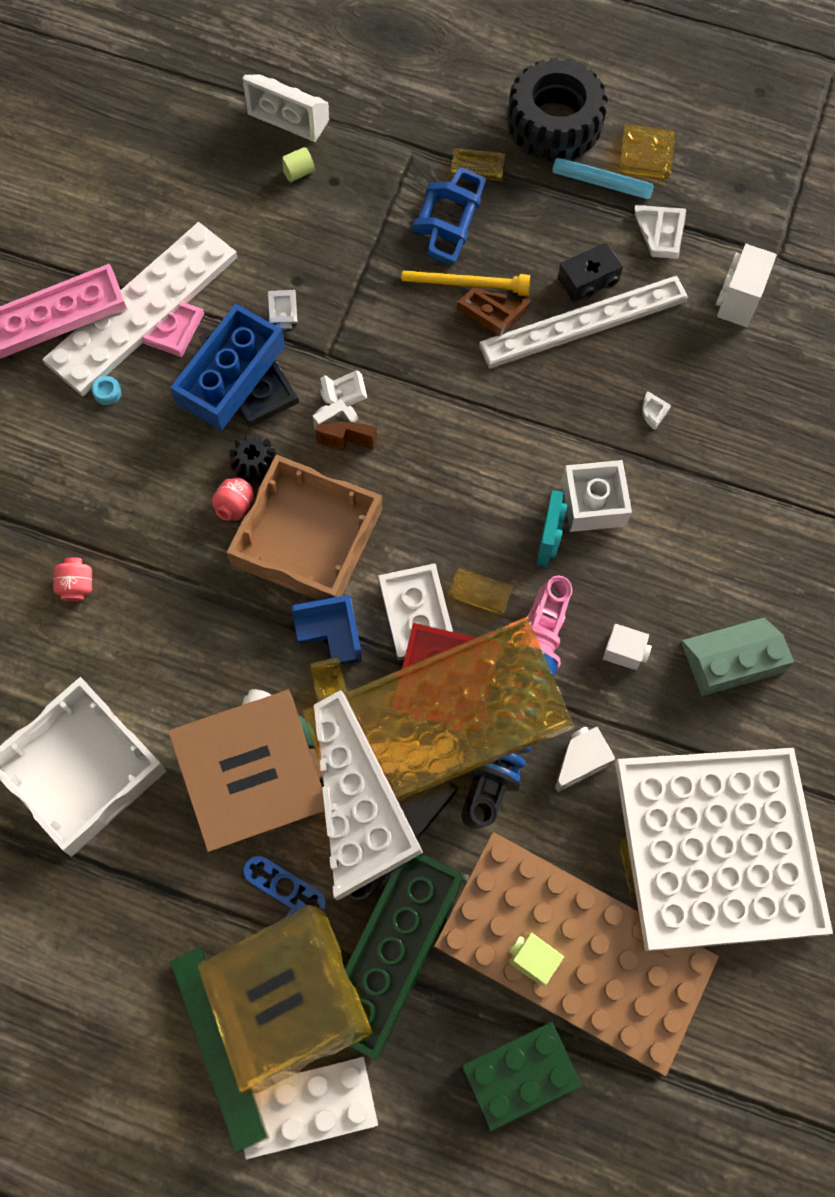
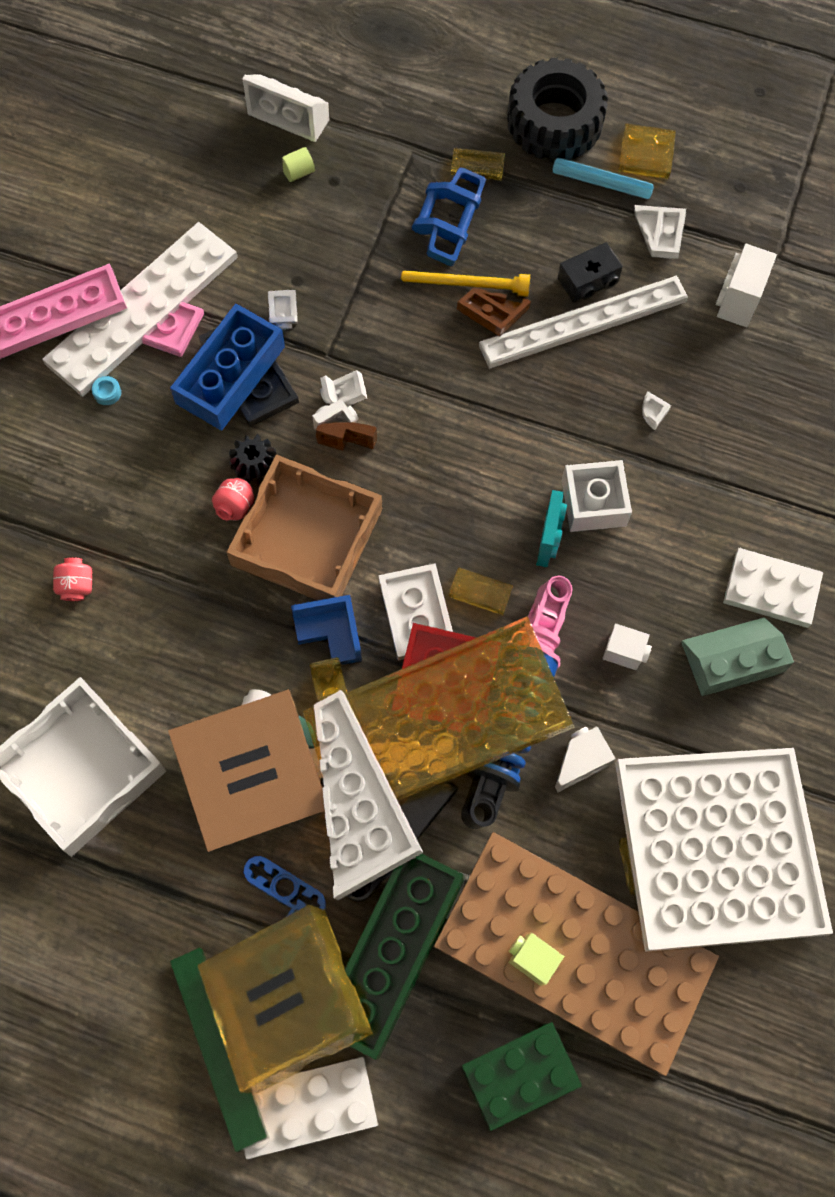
none -> white plate [723,548,823,628]

